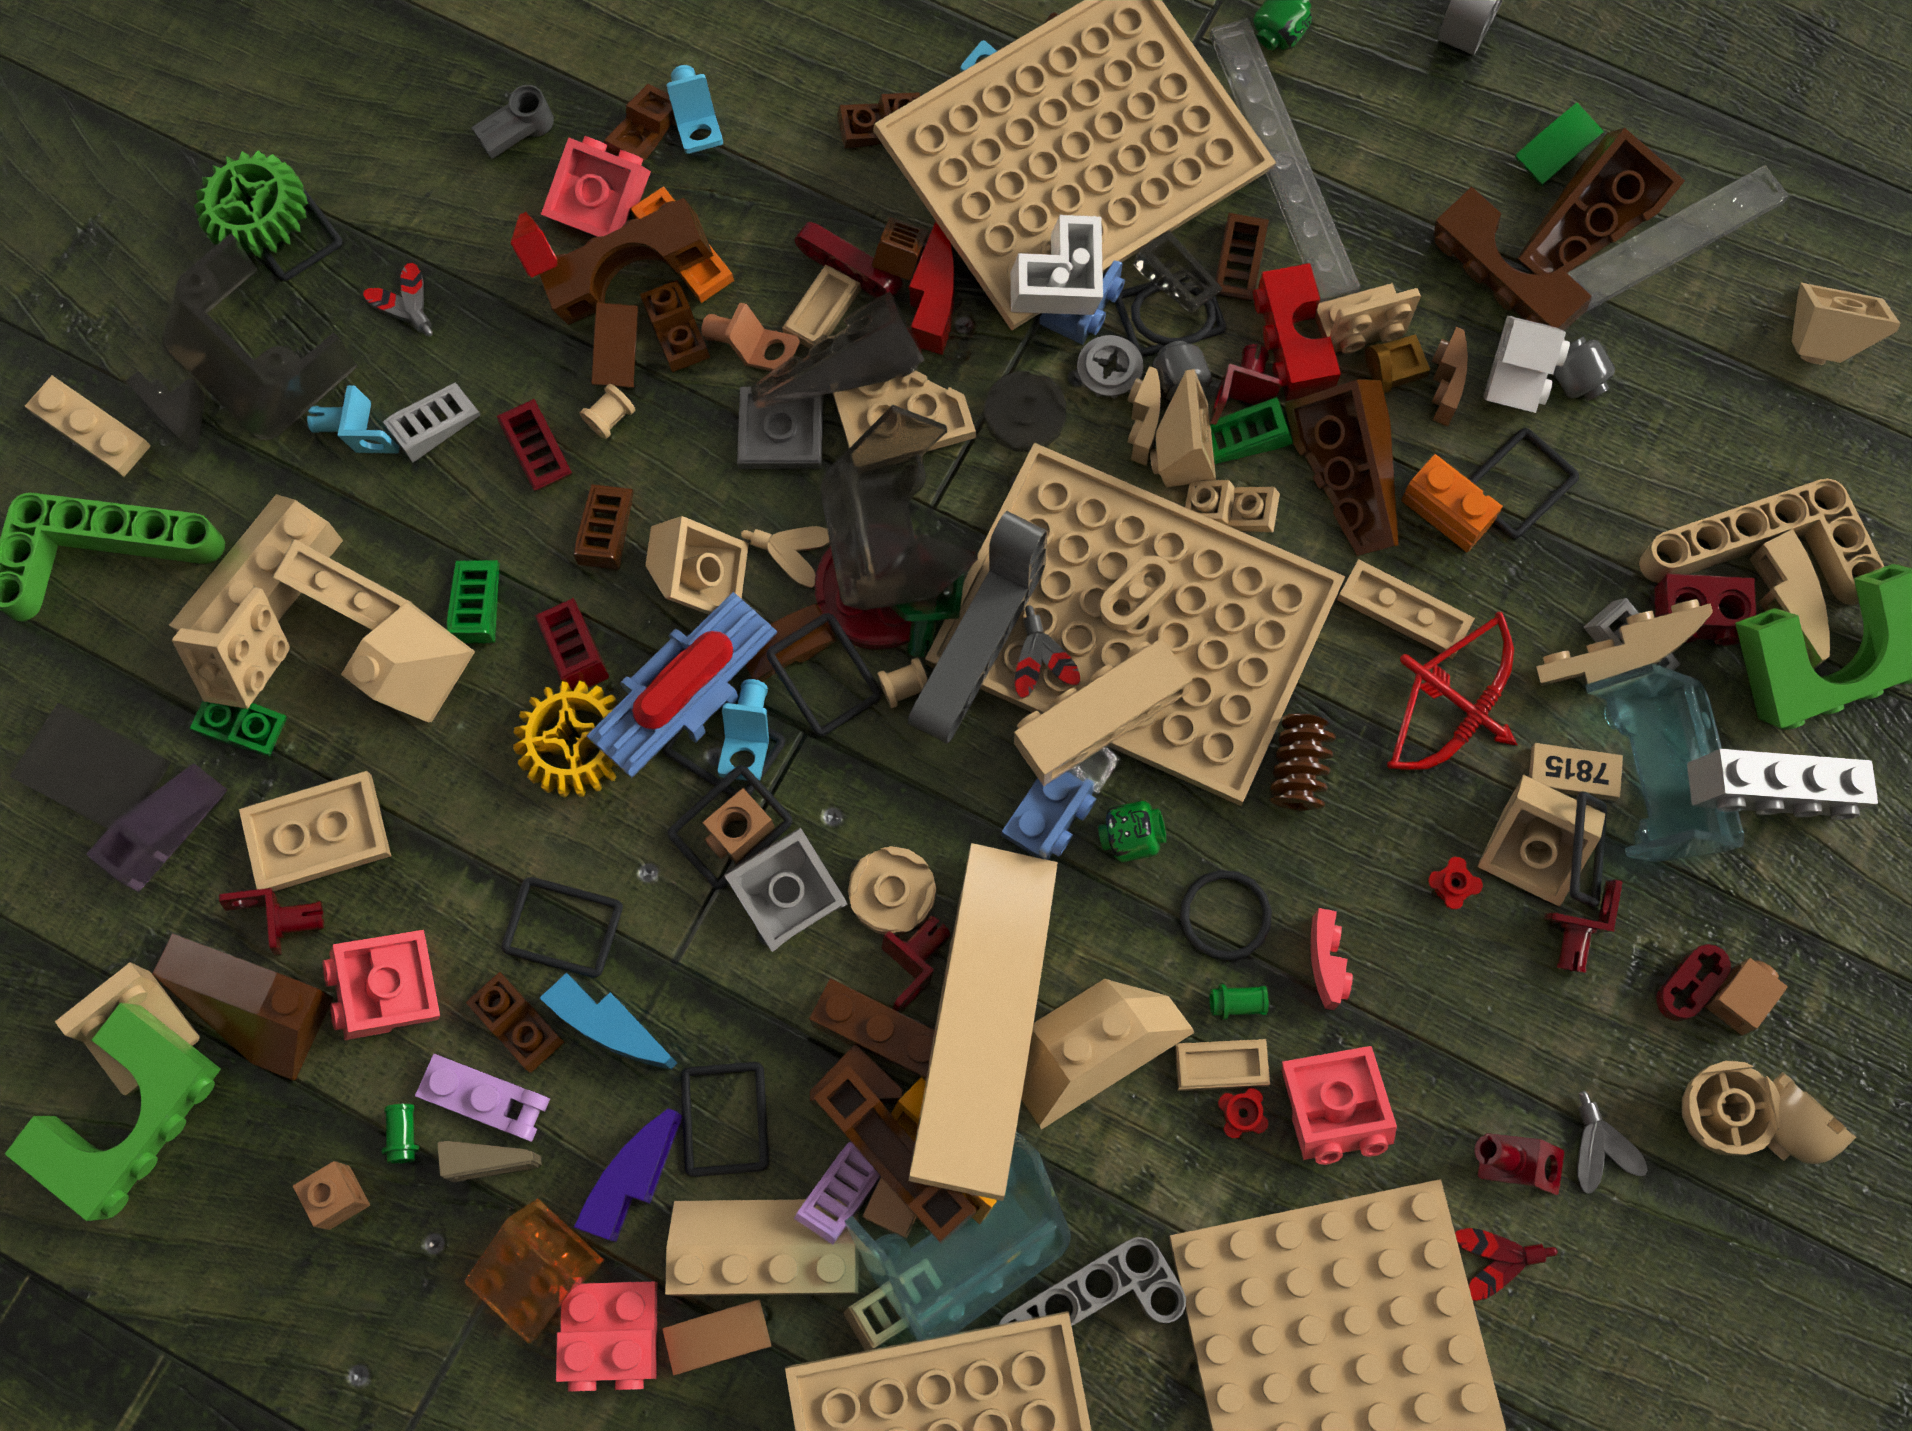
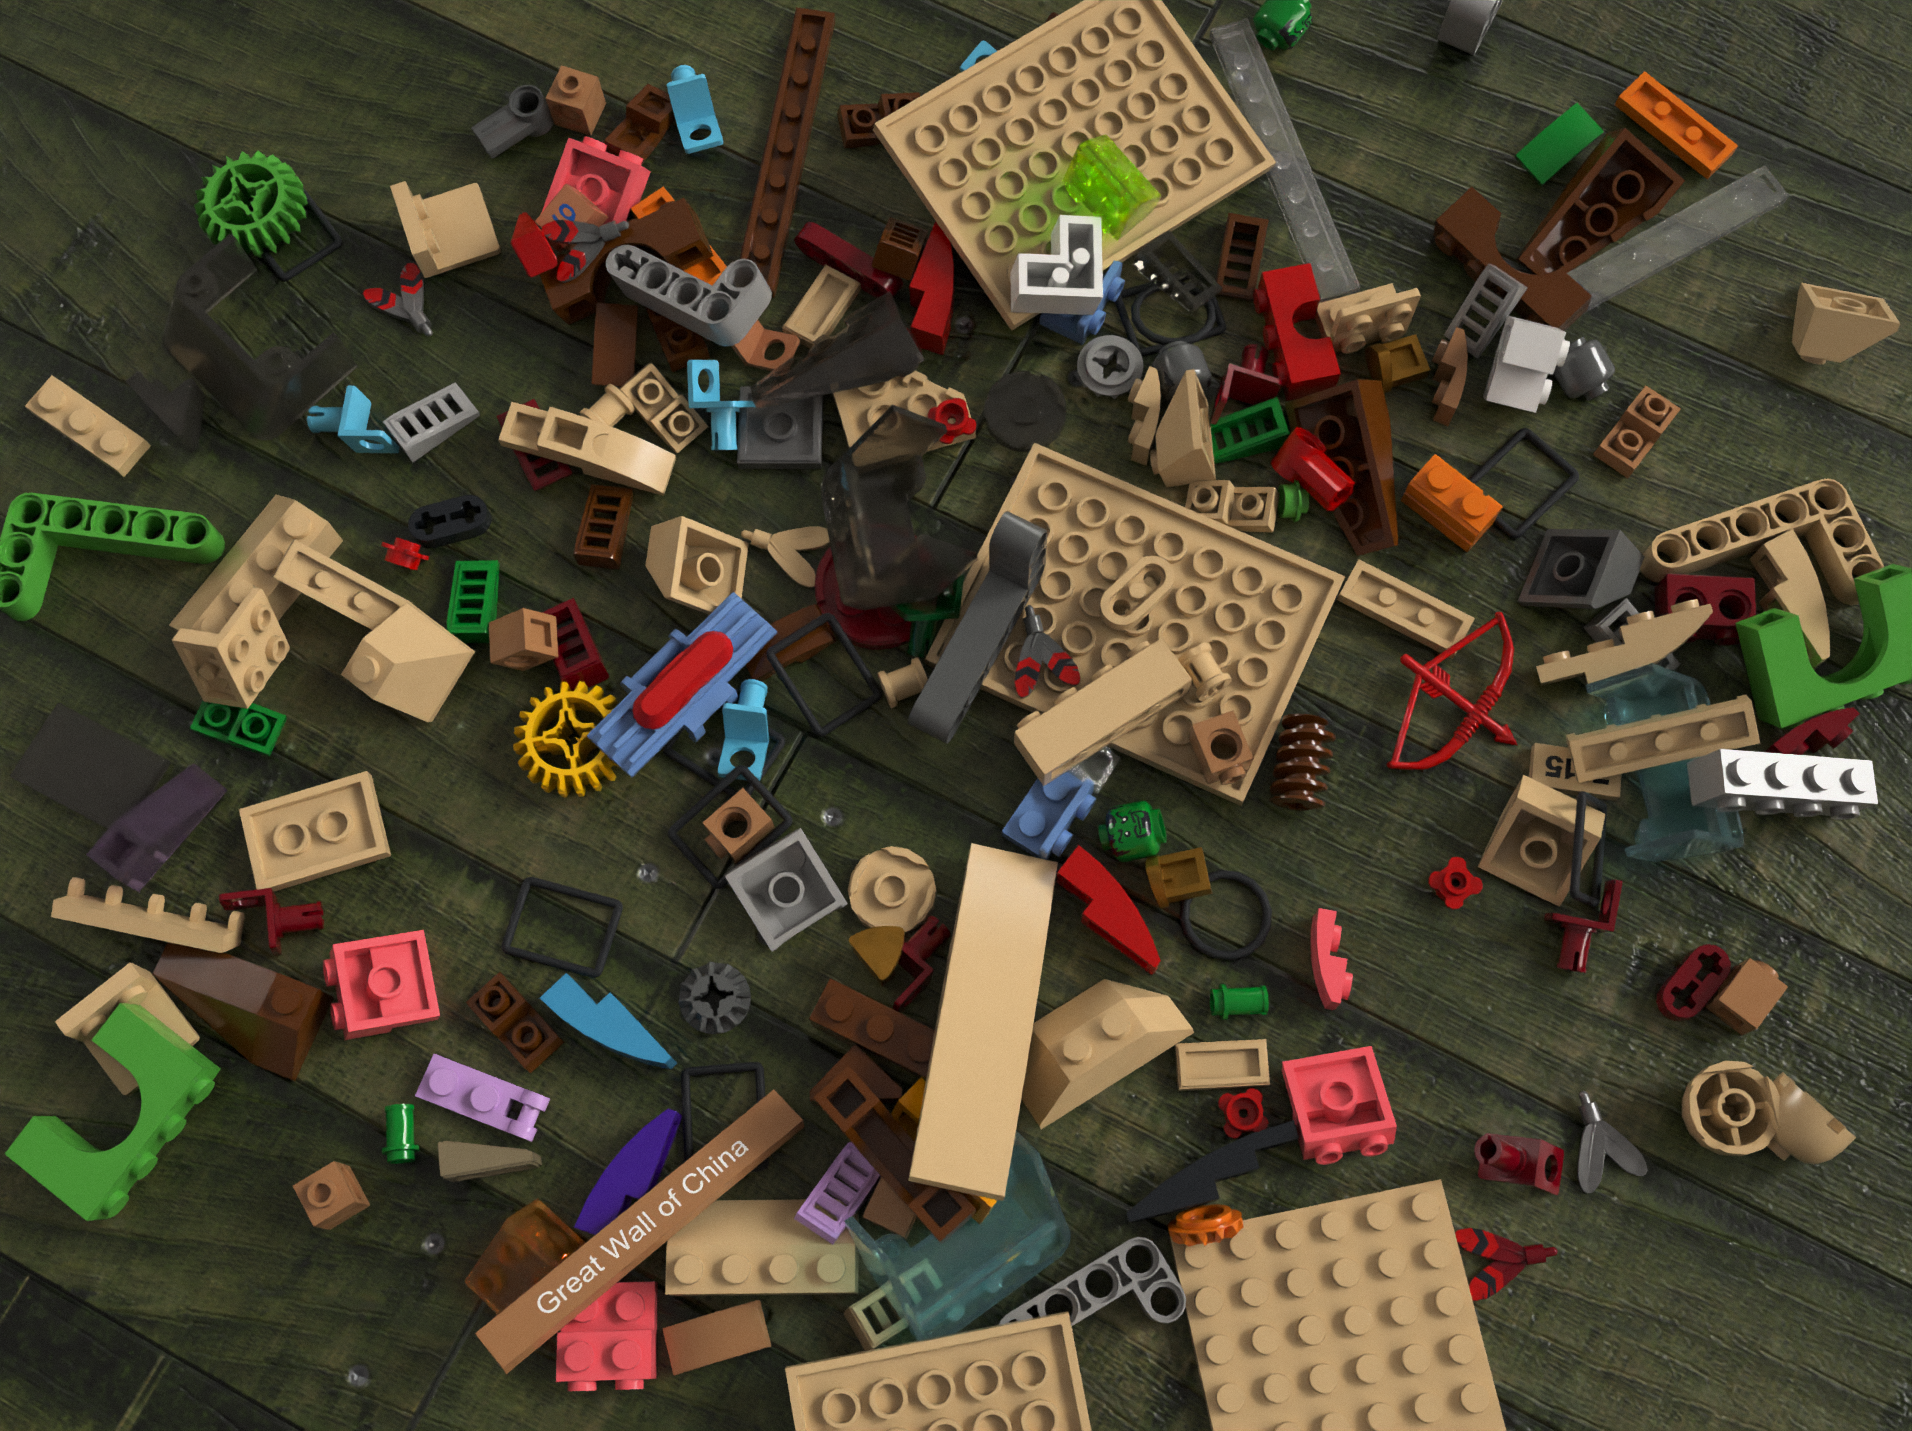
none -> tan hinge [51,877,245,953]
none -> red plate [381,537,429,570]
none -> tan bracket [390,181,501,278]
none -> black beam [408,495,491,548]
none -> medium nougat tile [475,1090,805,1374]
none -> medium nougat brick [489,608,558,671]
none -> tan slope [498,402,676,496]
none -> nougat brick [535,184,609,253]
none -> piece [541,220,629,283]
none -> medium nougat brick [546,65,606,136]
none -> light grey beam [605,244,772,346]
none -> tan slope [619,363,708,453]
none -> dark grey gear [678,961,751,1034]
none -> medium azure bracket [687,360,757,450]
none -> reddish brown tile [740,7,835,298]
none -> pearl gold tile [849,926,905,986]
none -> red plate [928,398,976,444]
none -> red slope [1056,845,1161,975]
none -> clear neon green slope [1062,134,1162,241]
none -> black slope [1124,1120,1299,1225]
none -> pearl gold tile [1146,847,1212,908]
none -> orange gear [1168,1204,1244,1246]
none -> tan bush [1178,643,1232,701]
none -> medium nougat brick [1188,710,1254,785]
none -> red piece [1271,427,1355,511]
none -> bright green plate [1277,480,1309,522]
none -> light grey slope [1444,263,1528,358]
none -> dark grey slope [1518,529,1645,609]
none -> tan hinge [1566,695,1760,783]
none -> medium nougat slope [1593,385,1681,478]
none -> orange plate [1615,71,1738,179]
none -> dark red slope [1764,707,1860,755]

